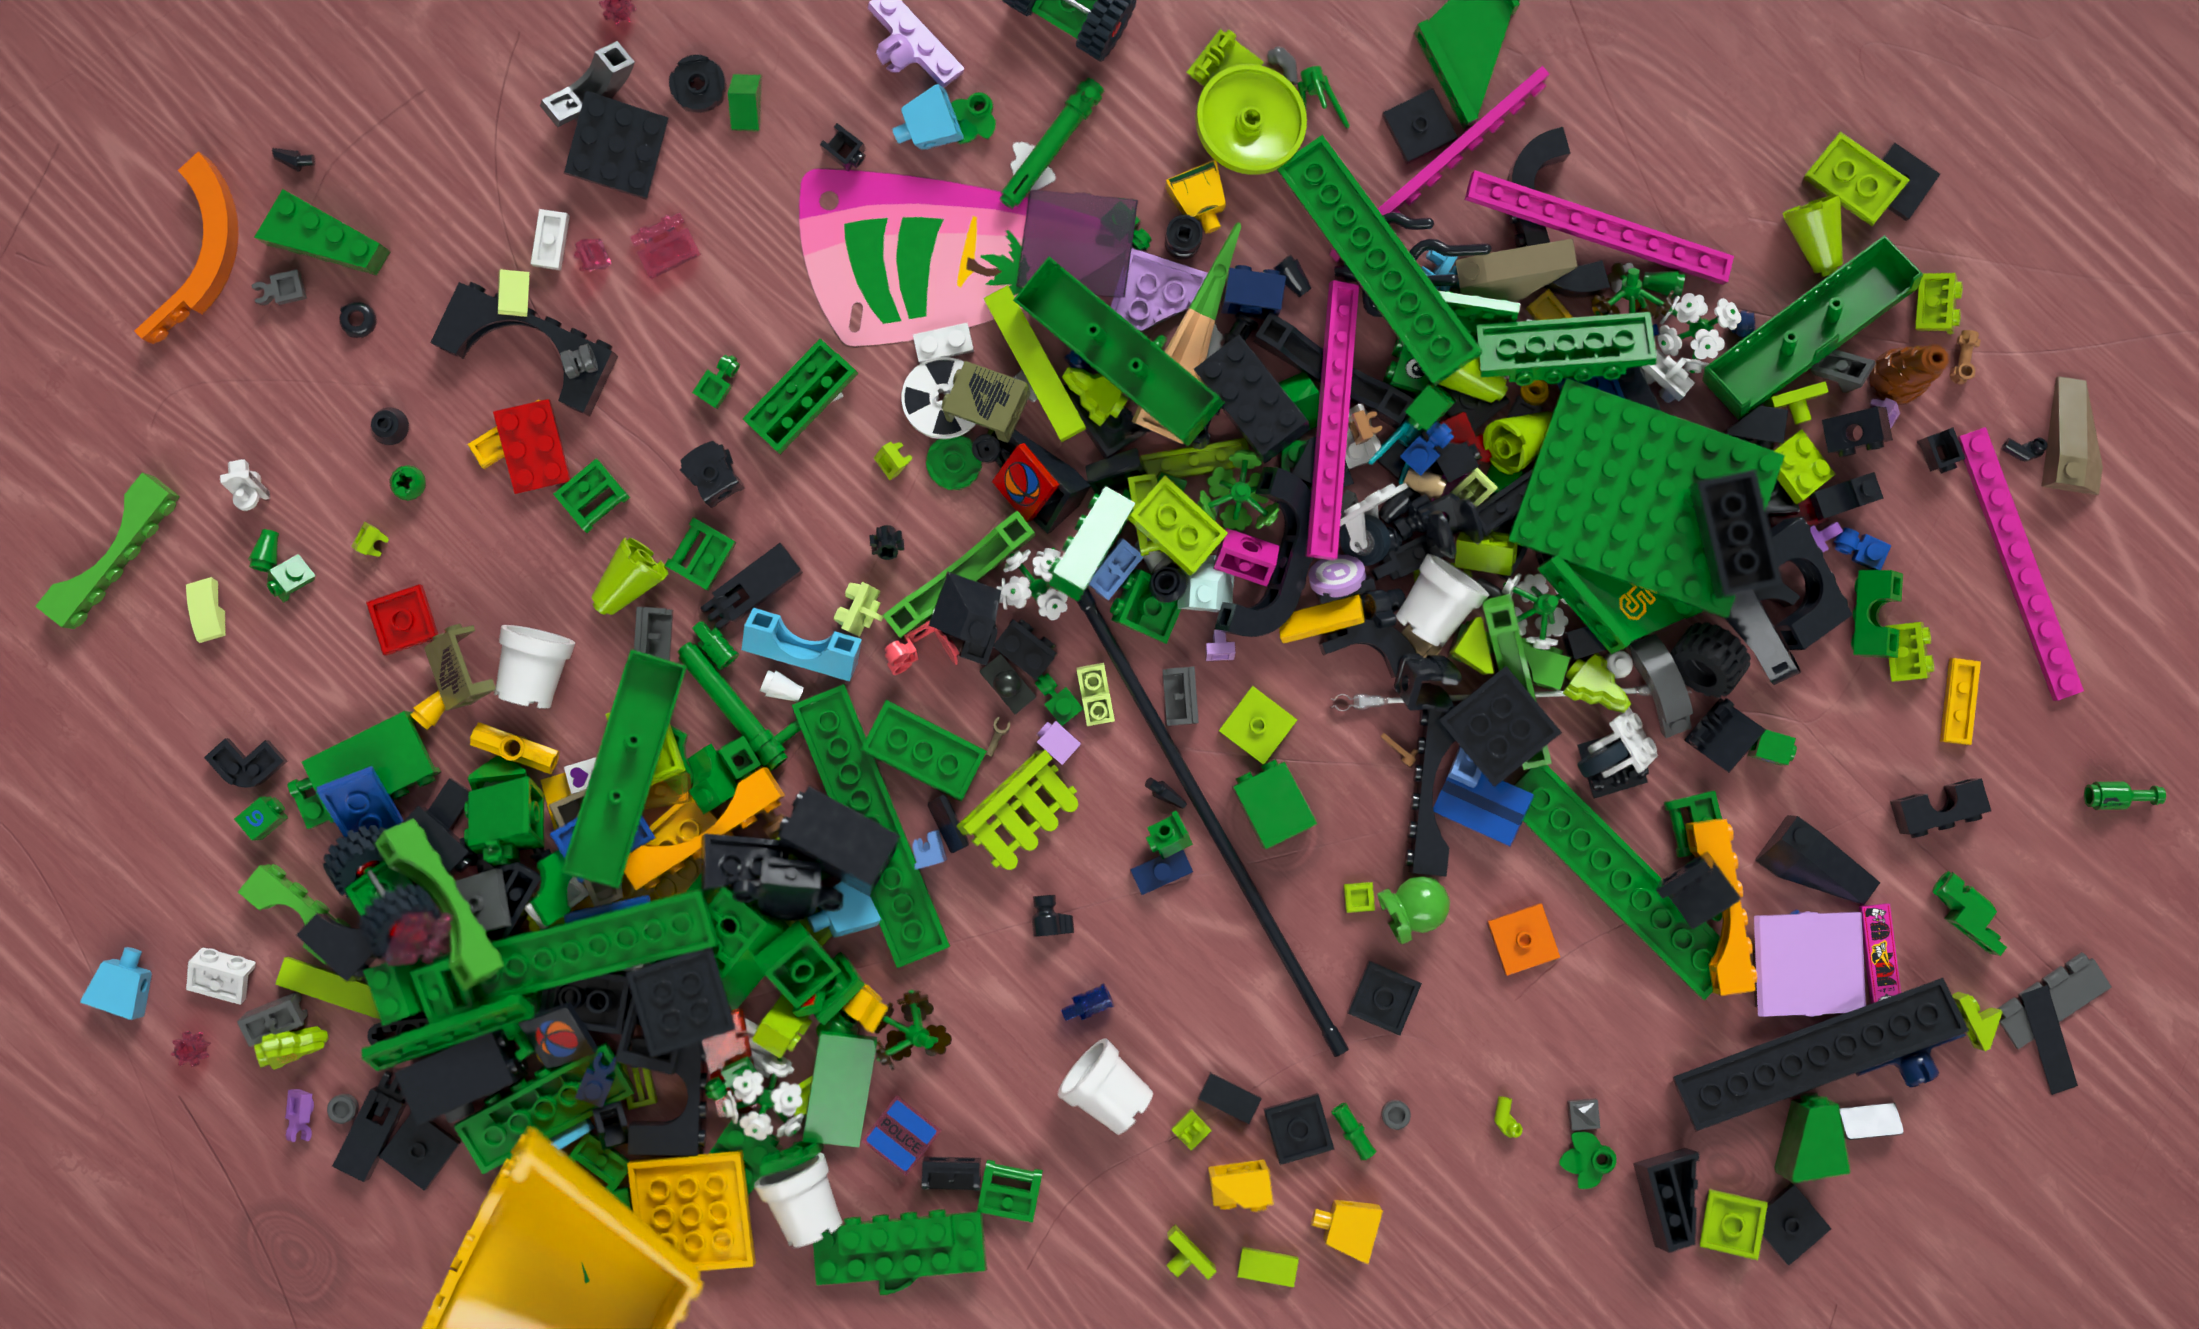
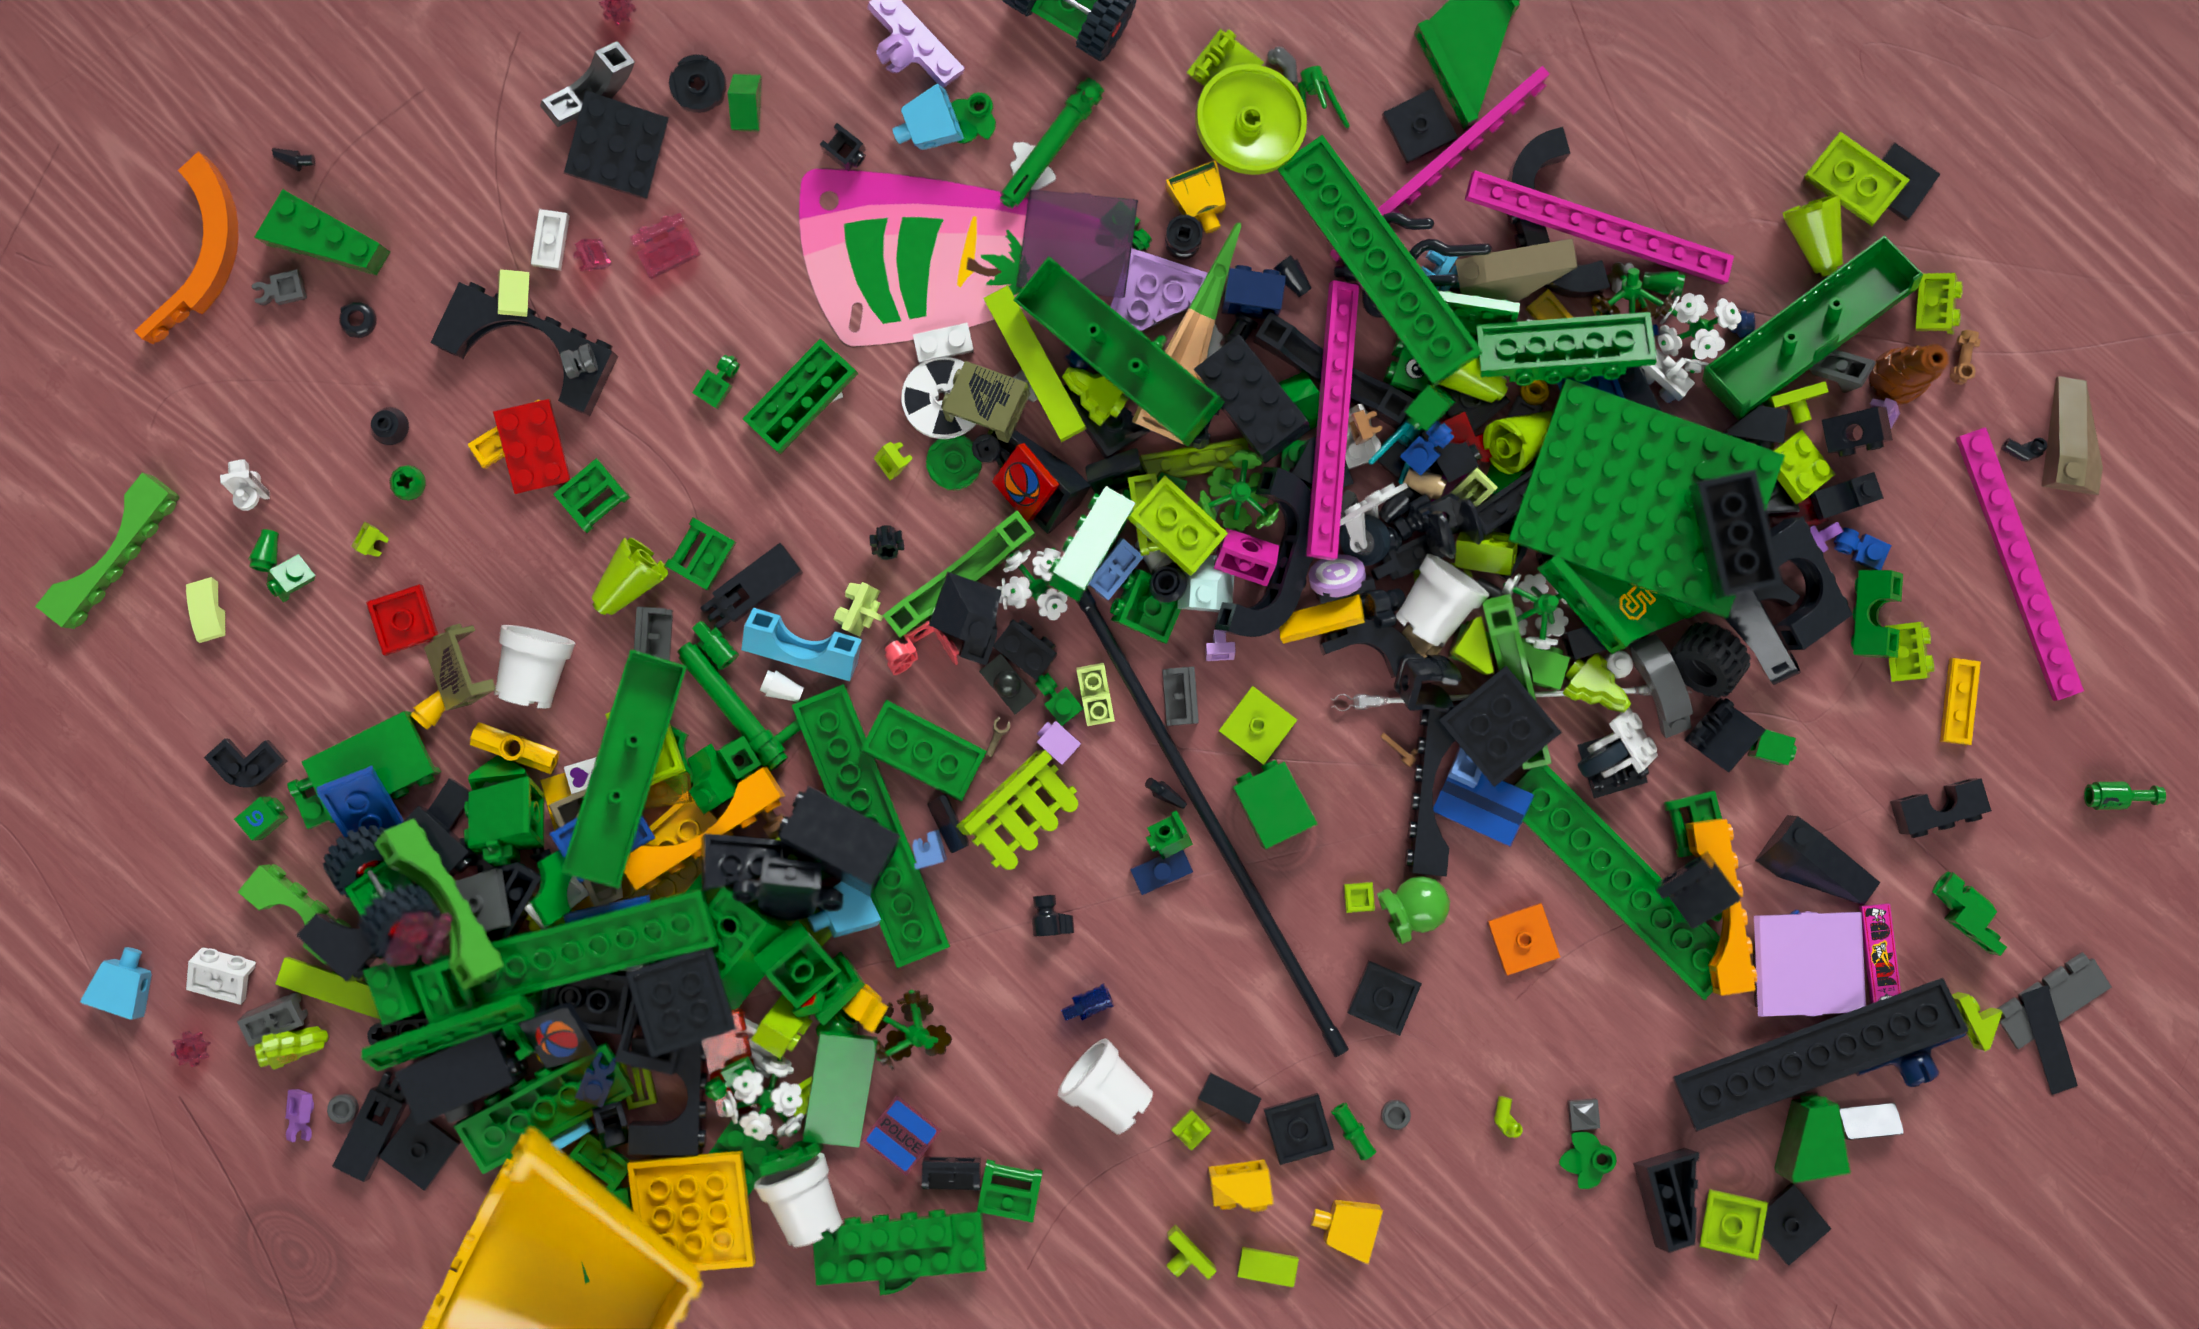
black piece [679,441,745,508] -> none
black window [1917,427,1966,474] -> none

